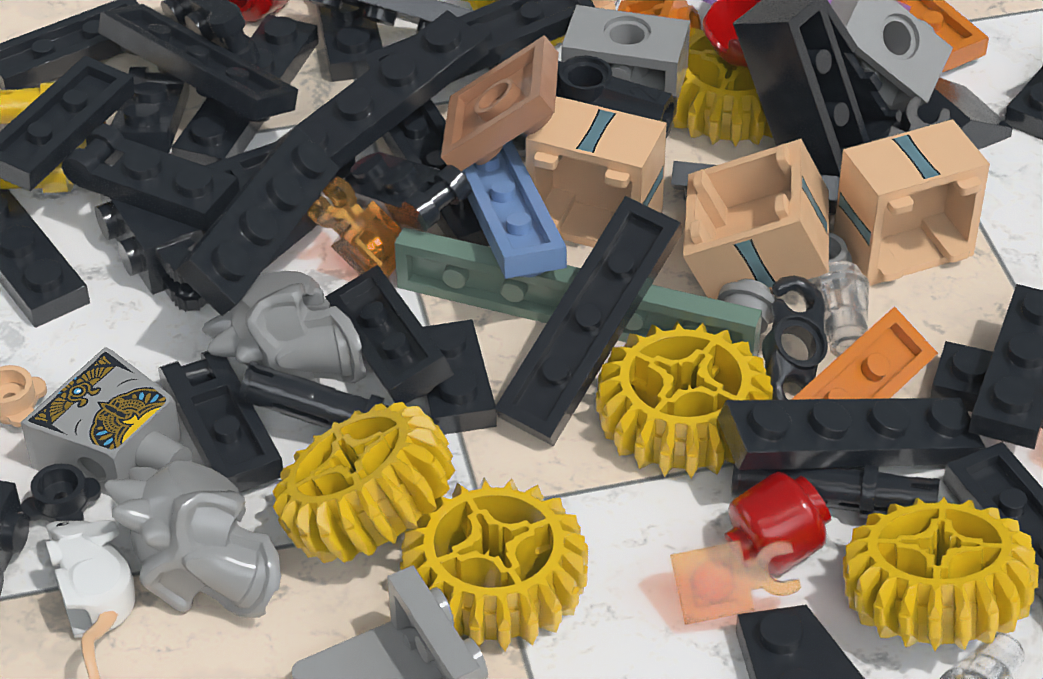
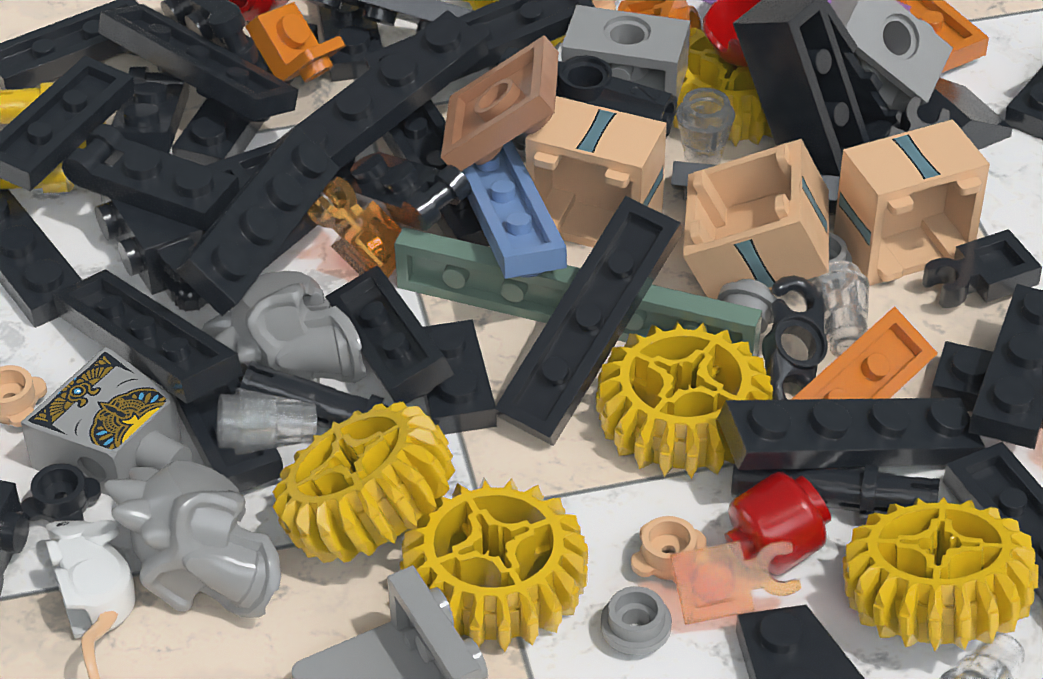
none -> black plate [52,269,243,404]
none -> clear cone [217,388,317,455]
none -> orange bracket [245,2,346,83]
none -> light grey plate [601,586,672,655]
none -> light nougat plate [631,516,706,585]
none -> clear cone [676,88,735,165]
none -> black plate [922,229,1042,308]

